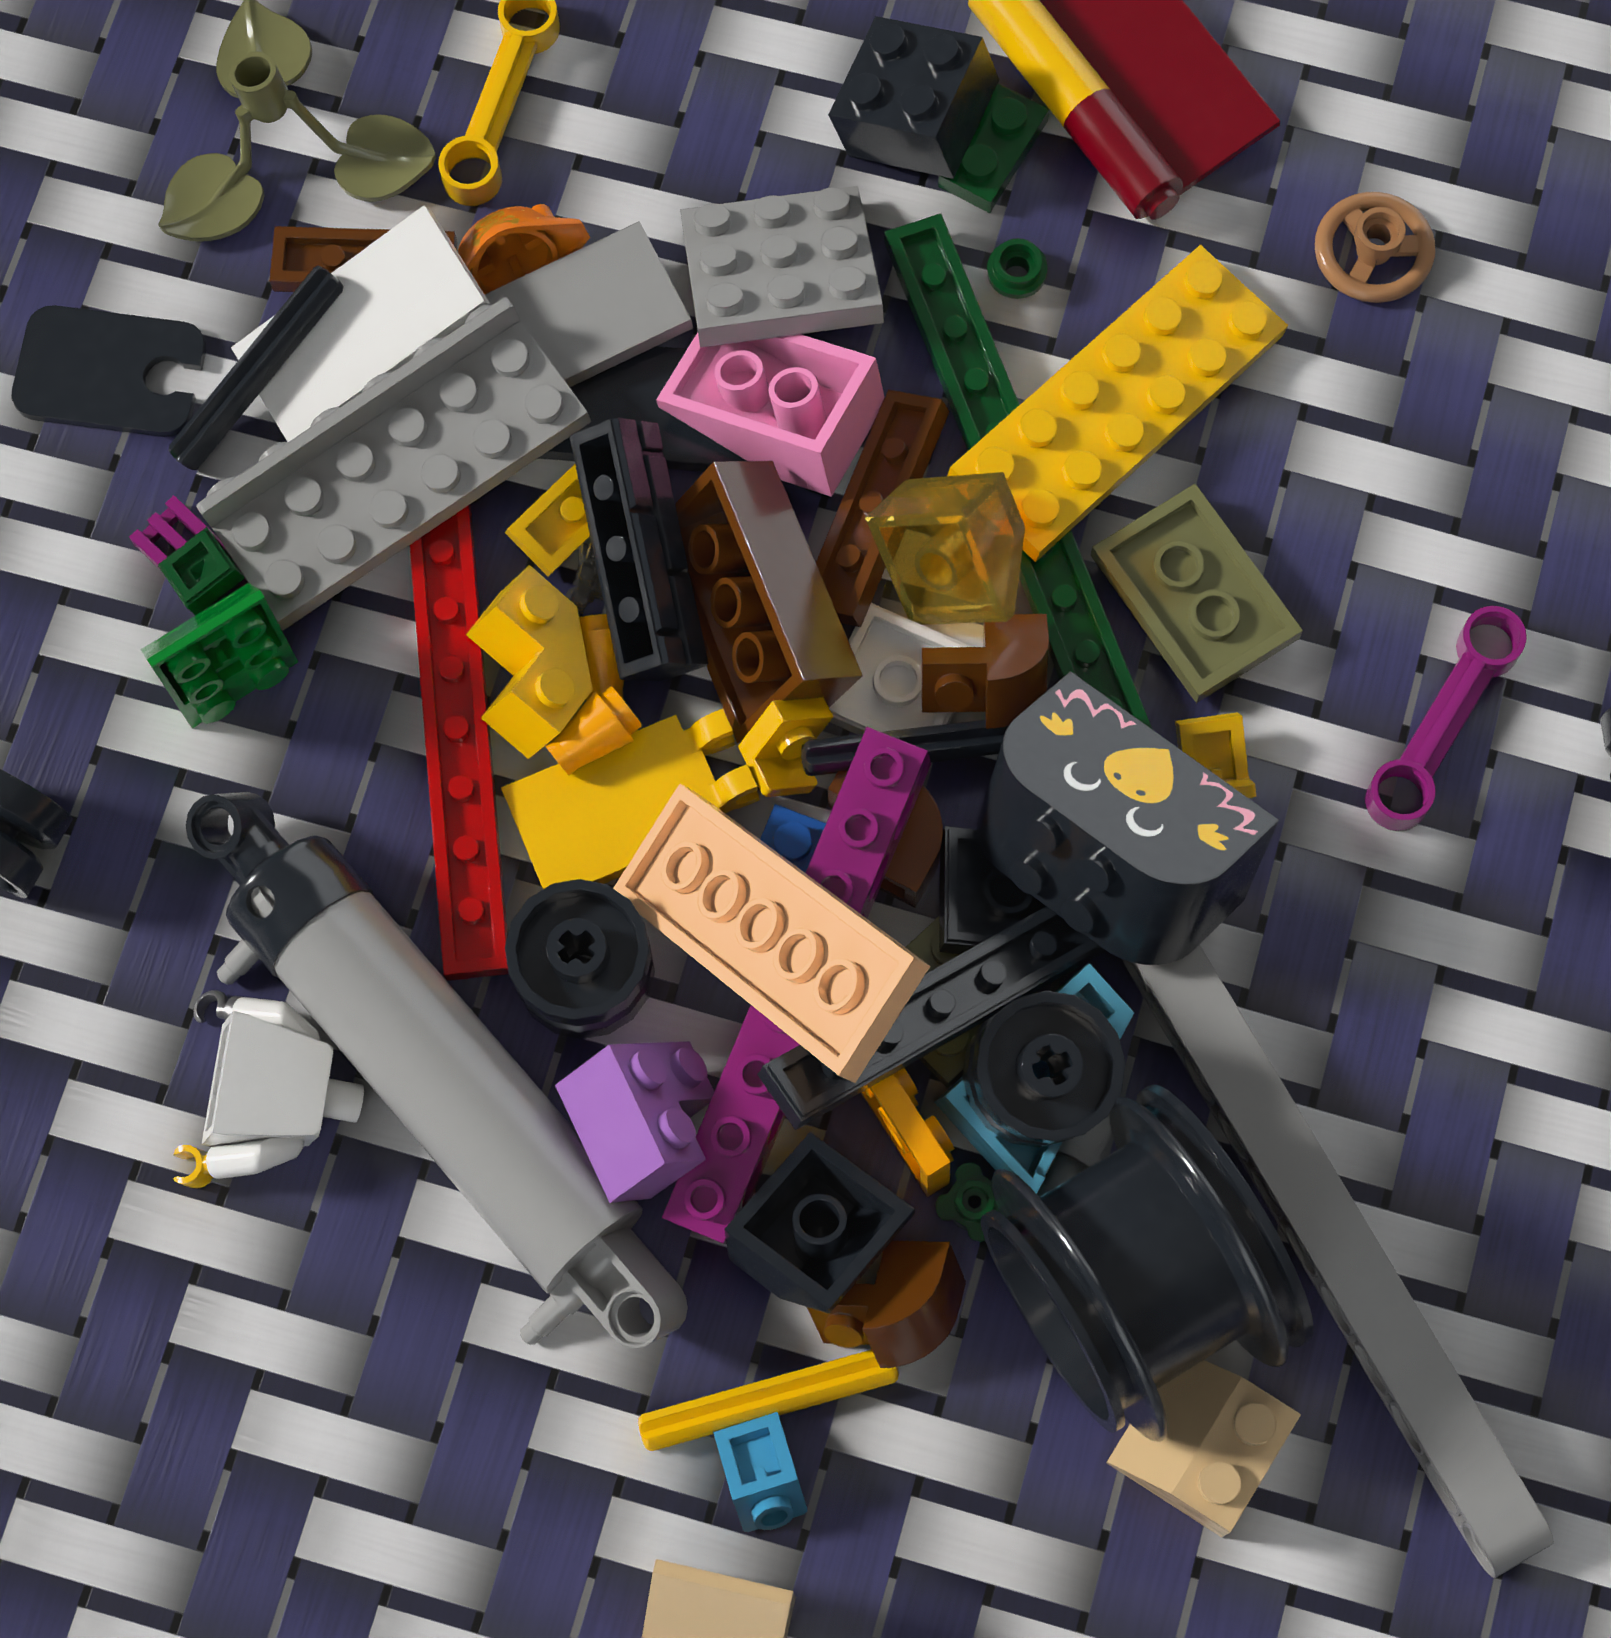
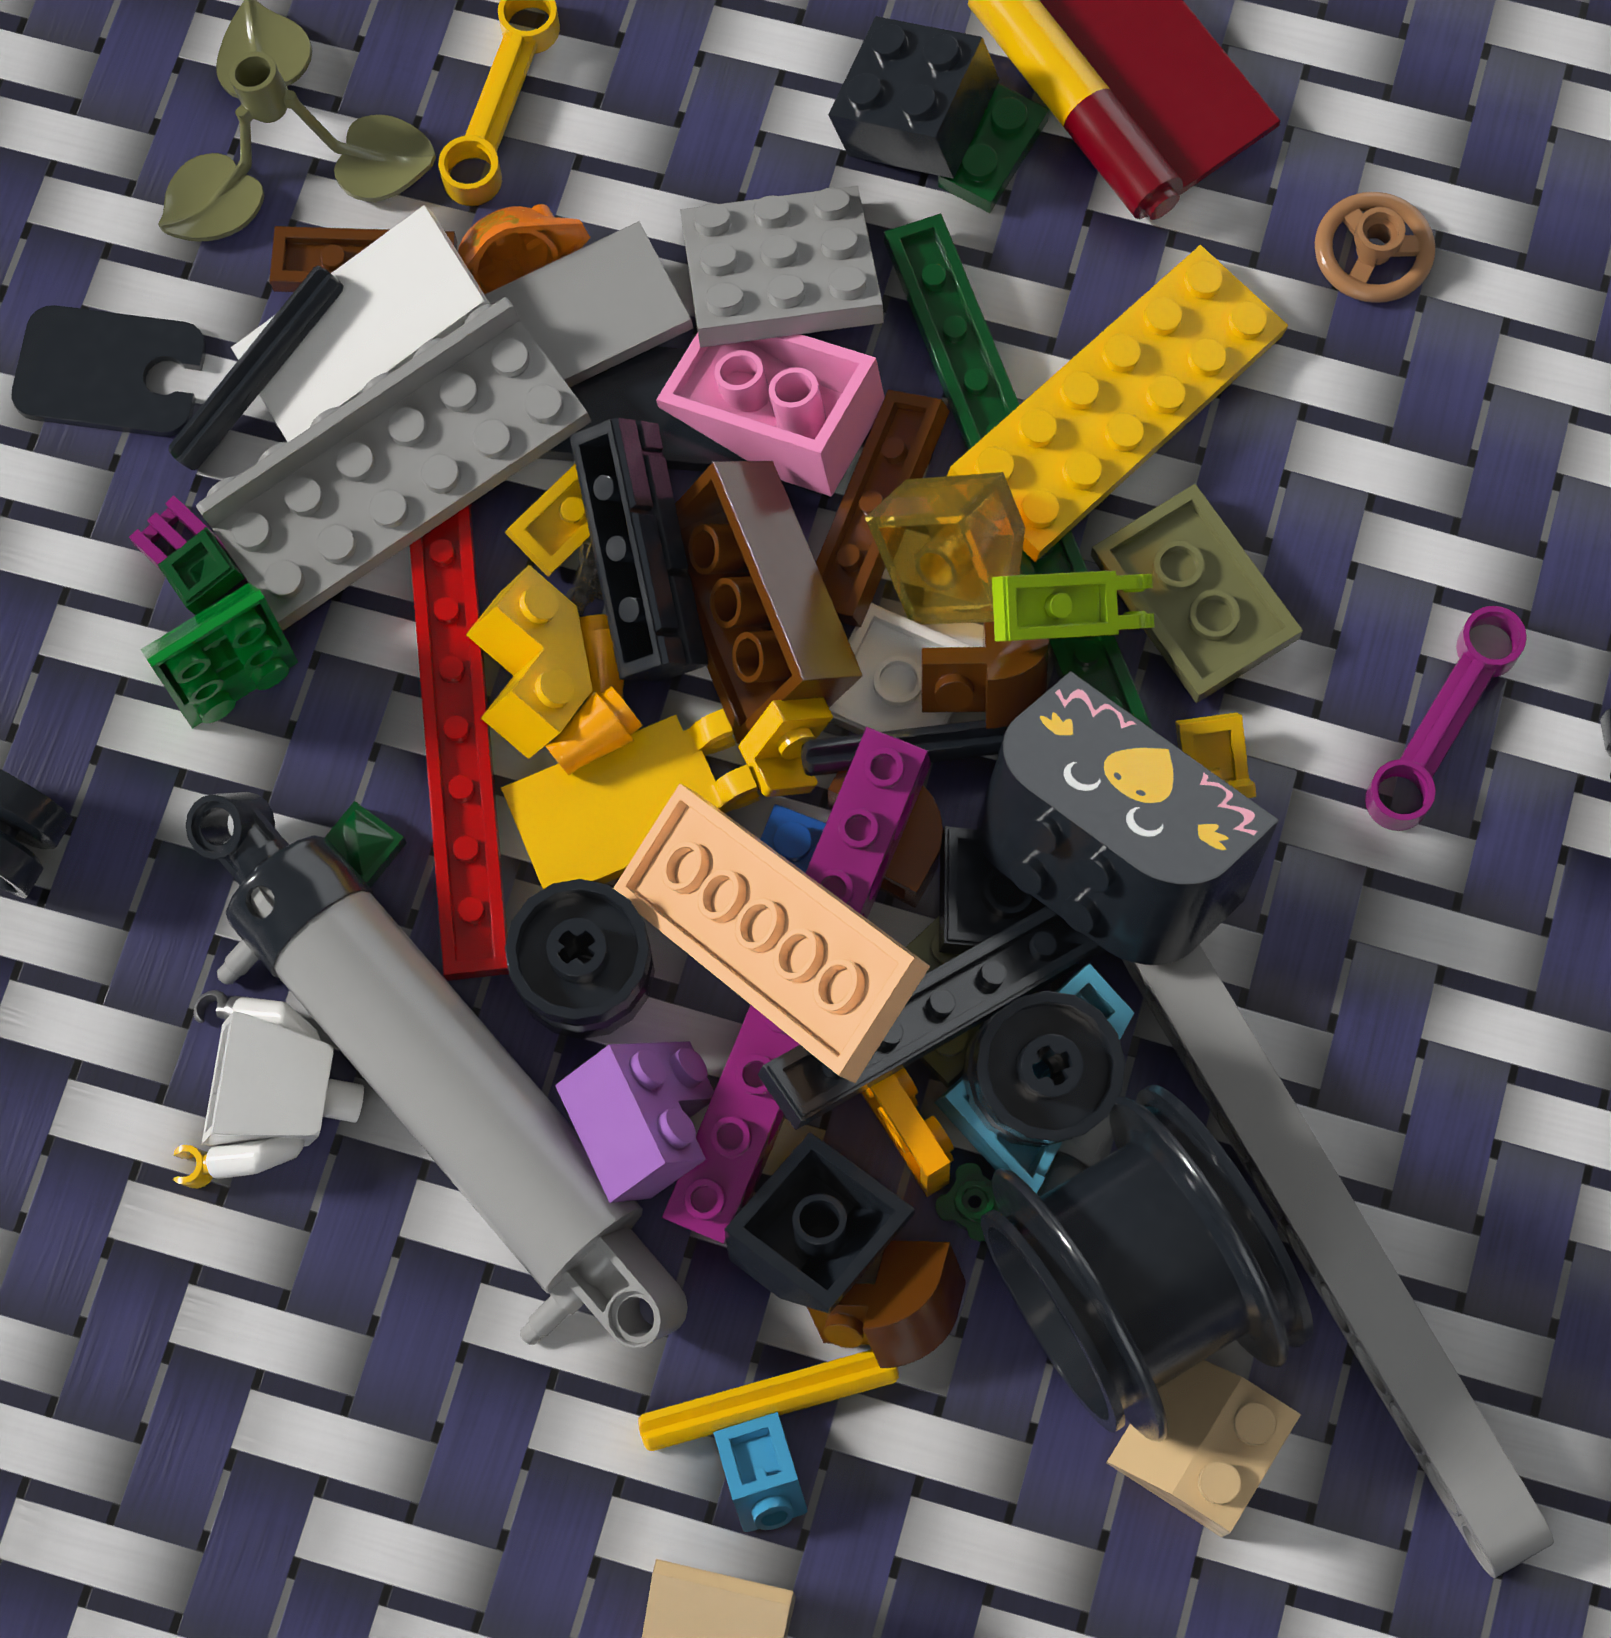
dark green plate [987,238,1048,299] -> none
none -> dark green tile [324,801,407,888]
none -> lime hinge [992,571,1155,641]

